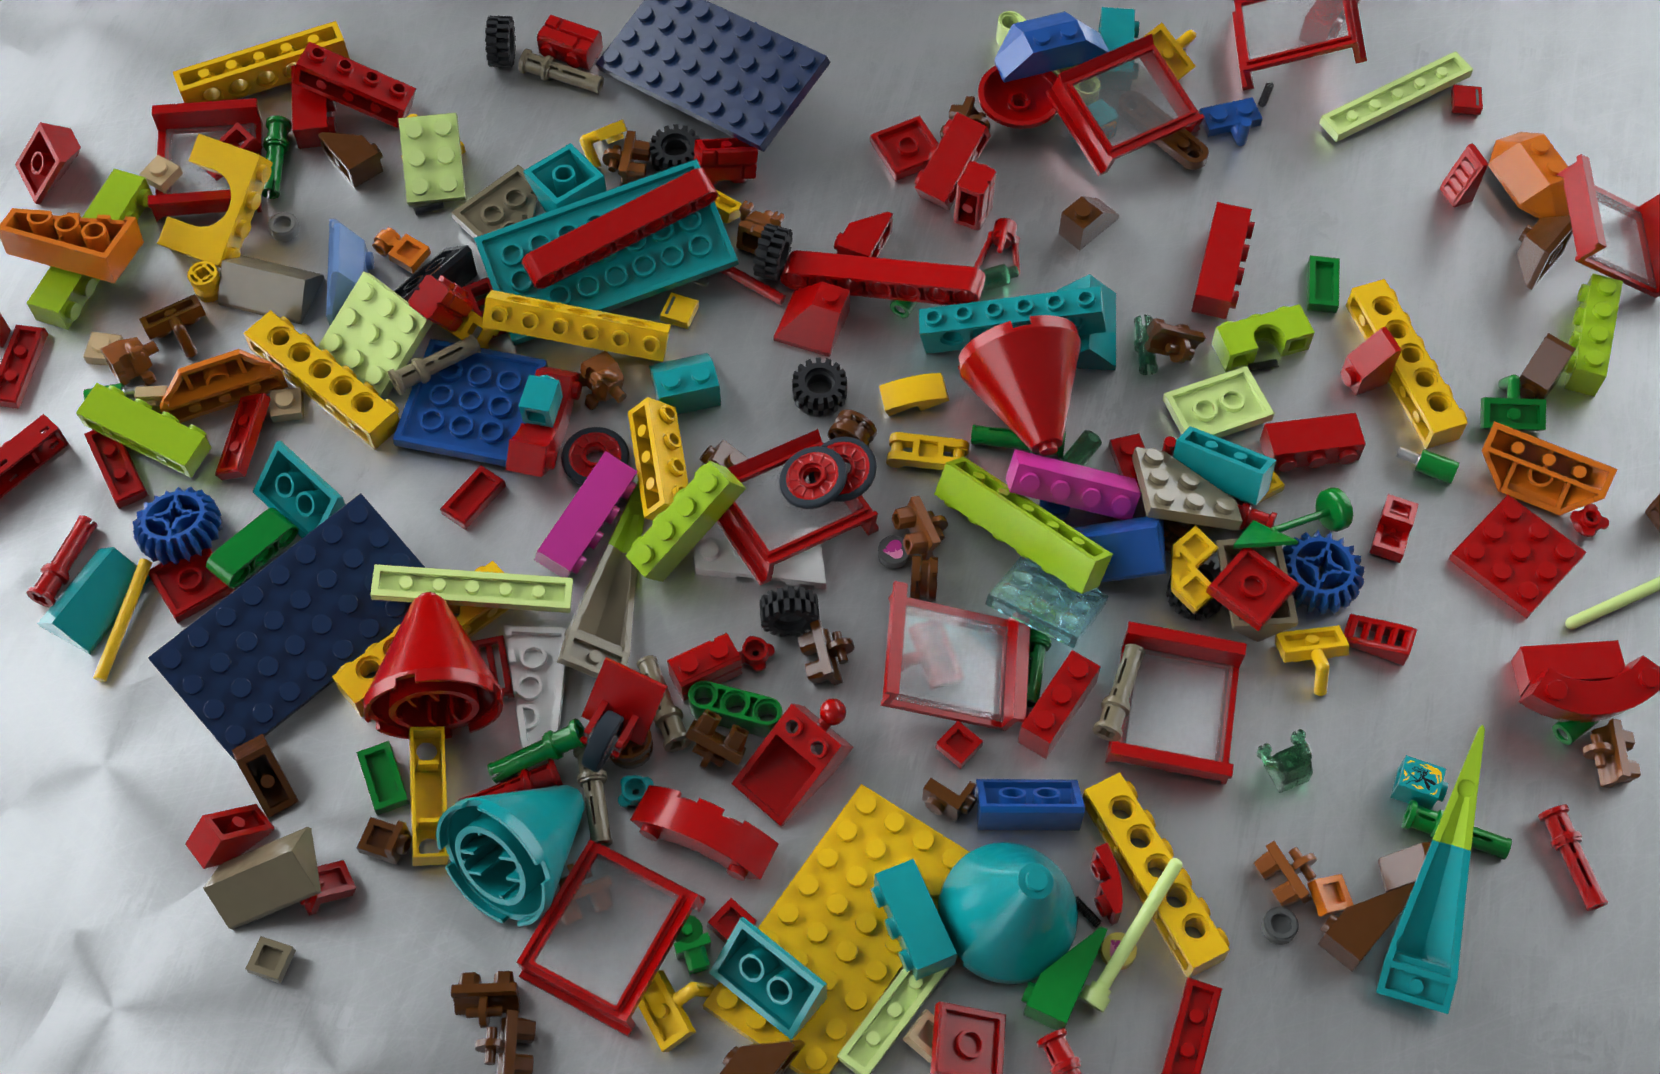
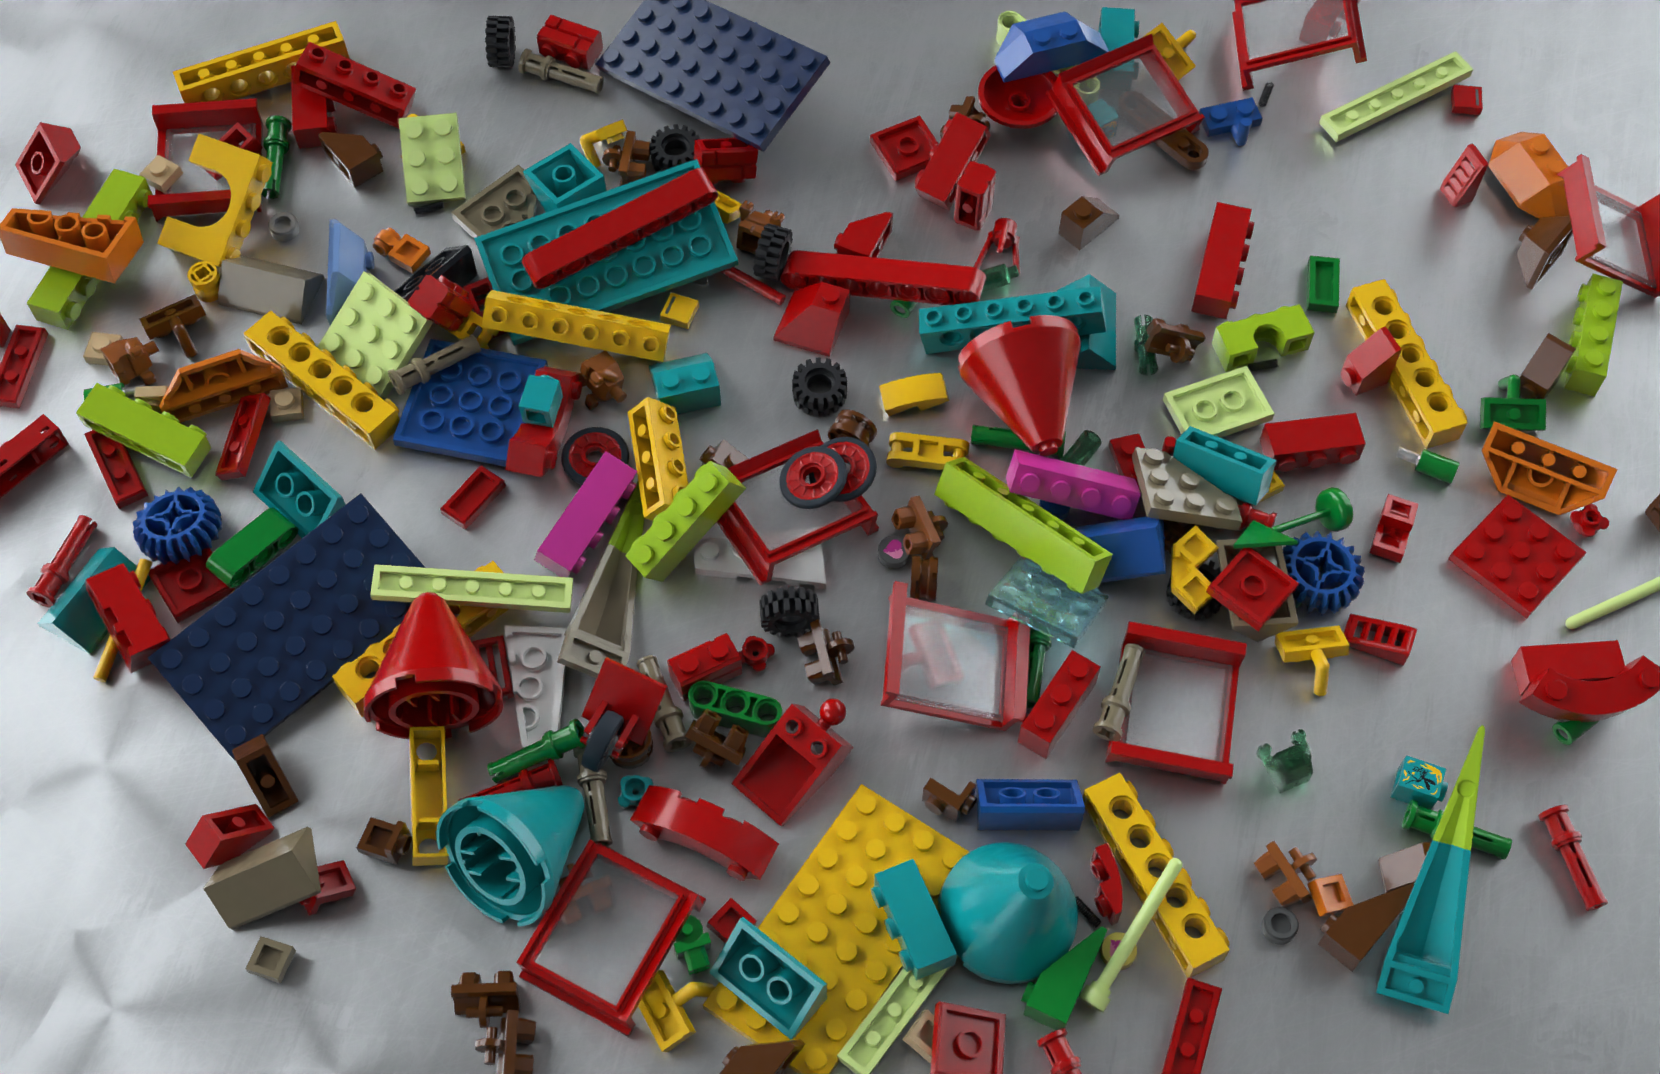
green tile [356,741,410,816] -> none
red plate [935,720,983,769] -> none
dark orange hips [1582,719,1641,788] -> none
none -> red wedge [85,563,170,673]

